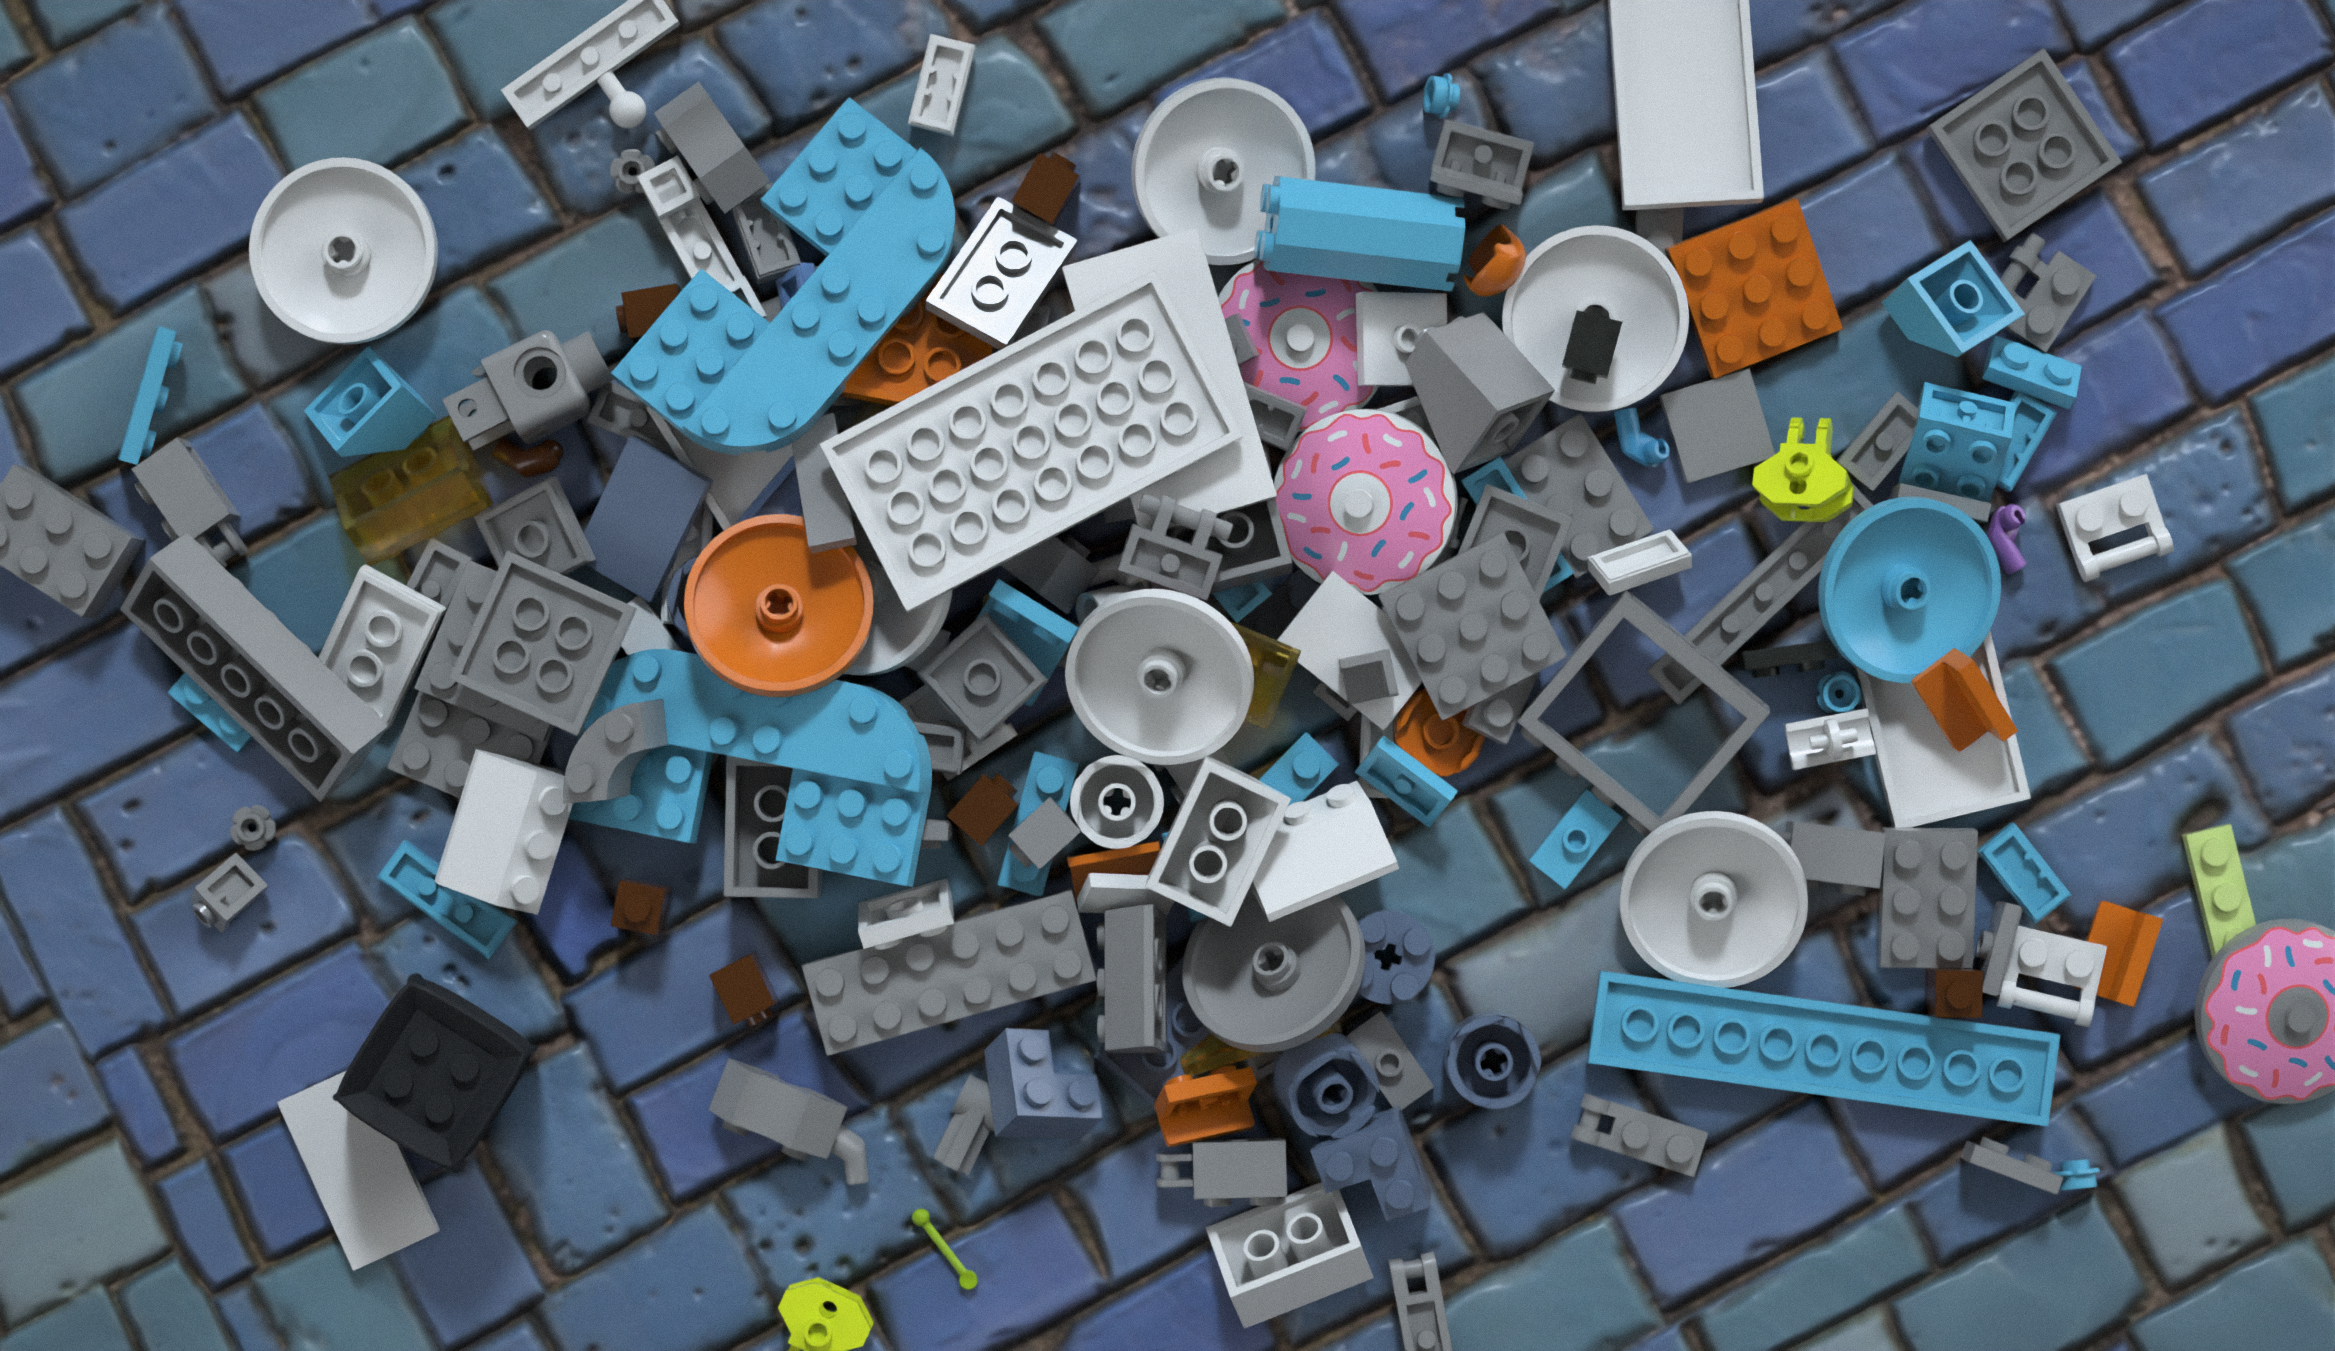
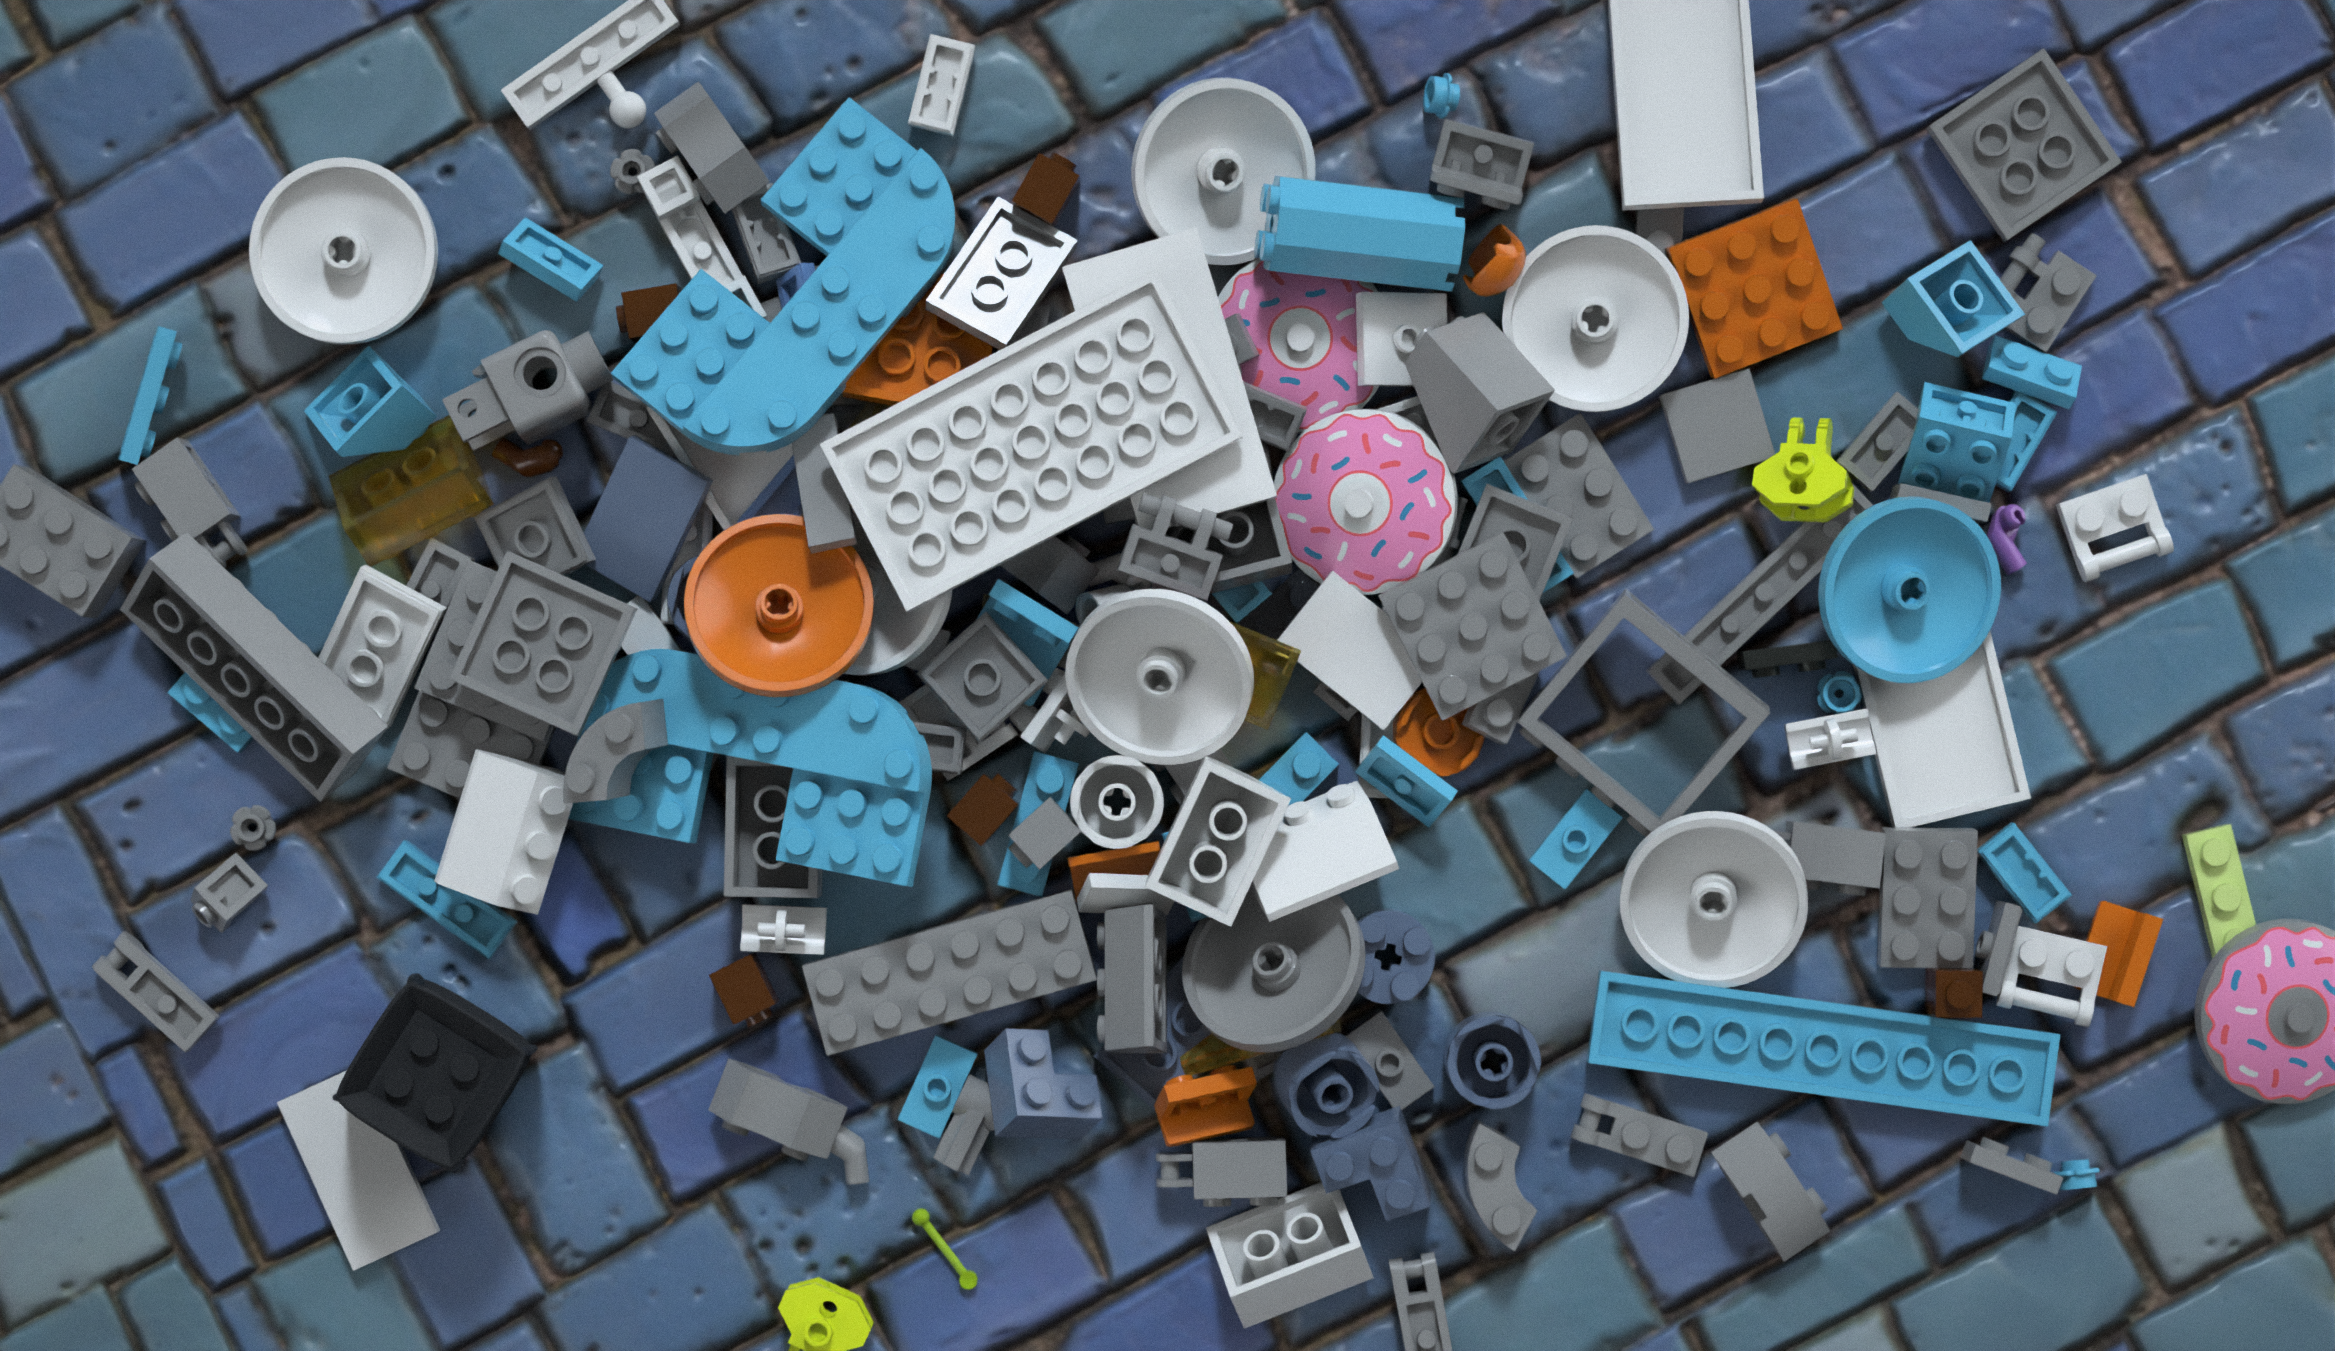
reddish brown brick [611,878,672,935] -> none
white plate [858,878,954,950] -> none
light grey plate [920,819,954,849] -> none
light grey panel [1339,649,1399,705] -> none
pearl dark grey brick [1562,310,1622,384] -> none
white tile [1588,529,1692,596] -> none
dark azure arm [1614,408,1670,467] -> none
orange panel [1911,648,2018,752] -> none
none -> light grey plate [92,931,221,1053]
none -> medium azure plate [498,217,604,302]
none -> white hips [740,904,827,955]
none -> medium azure plate [898,1034,978,1139]
none -> white hips [1010,668,1090,753]
none -> light grey brick [1463,1118,1537,1251]
none -> light grey brick [1711,1122,1830,1262]

